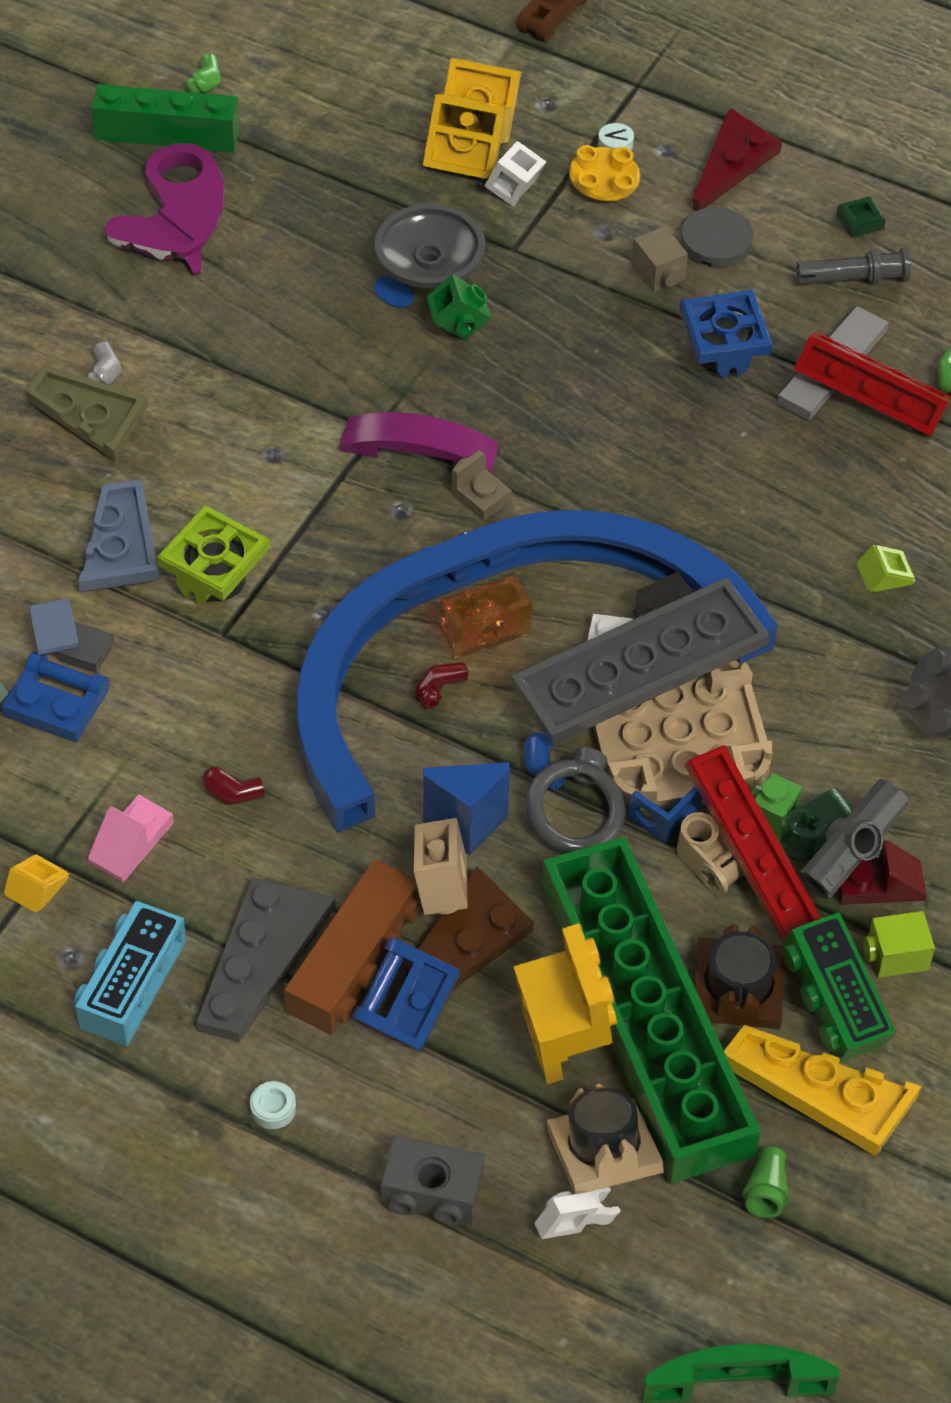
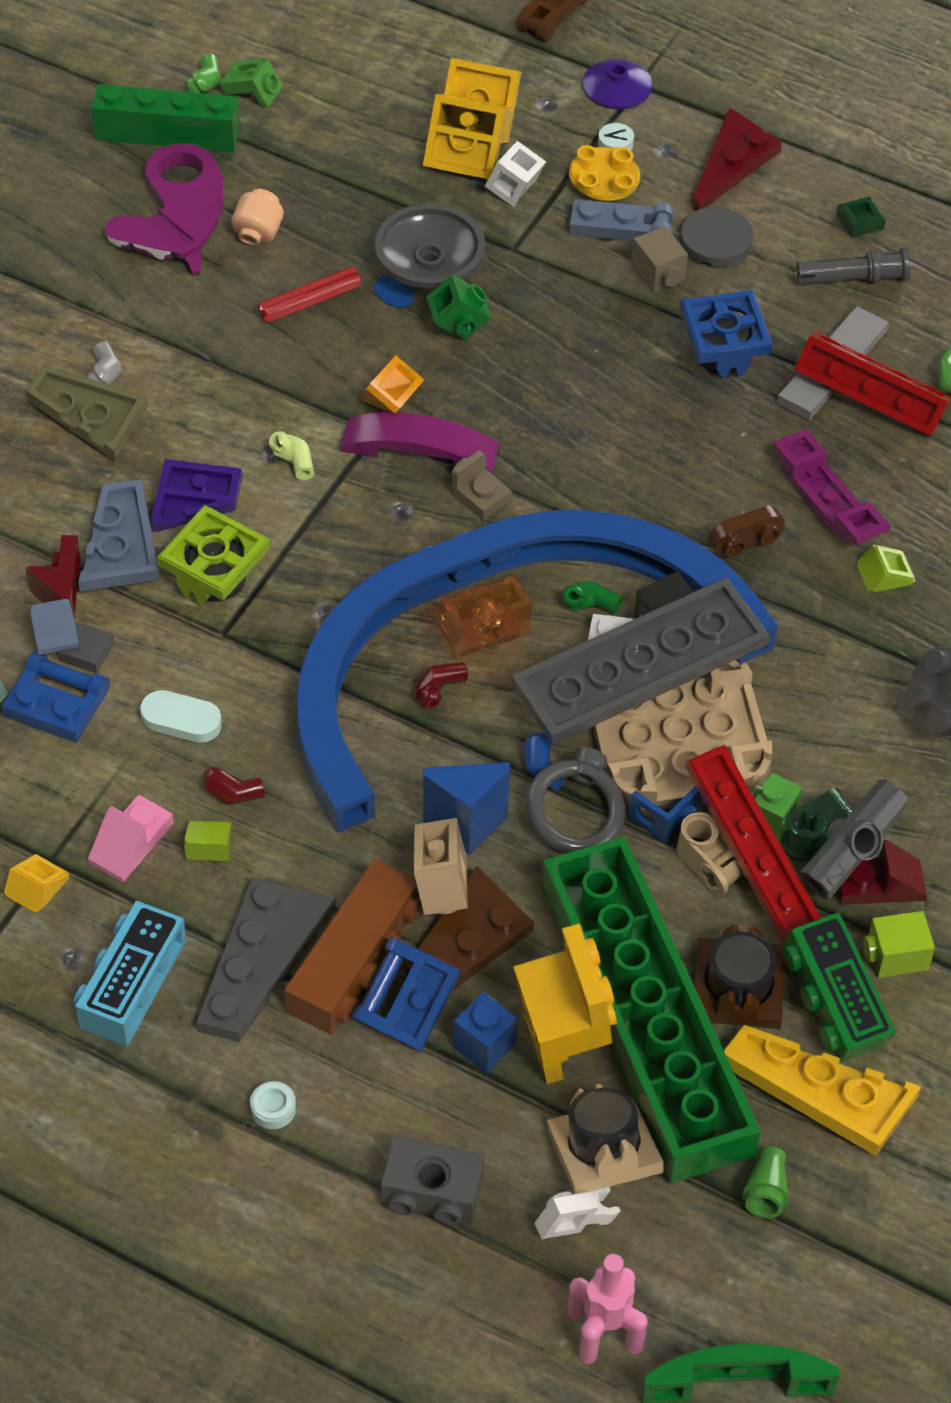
none -> dark red slope [26,535,81,620]
none -> light aqua tile [140,690,222,743]
none -> dark purple wing [150,459,243,532]
none -> lime slope [184,821,232,861]
none -> bright green bracket [220,58,282,107]
none -> light nougat head [231,189,284,246]
none -> red axle [258,267,361,323]
none -> yellowish green arm [269,431,314,480]
none -> light orange slope [358,355,425,414]
none -> blue brick [453,992,518,1074]
none -> green arm [562,580,624,614]
none -> bright pink plant [567,1254,648,1364]
none -> sand blue plate [569,199,674,241]
none -> dark purple dish [582,59,652,110]
none -> reddish brown plate [708,506,785,557]
none -> magenta slope [773,429,891,545]

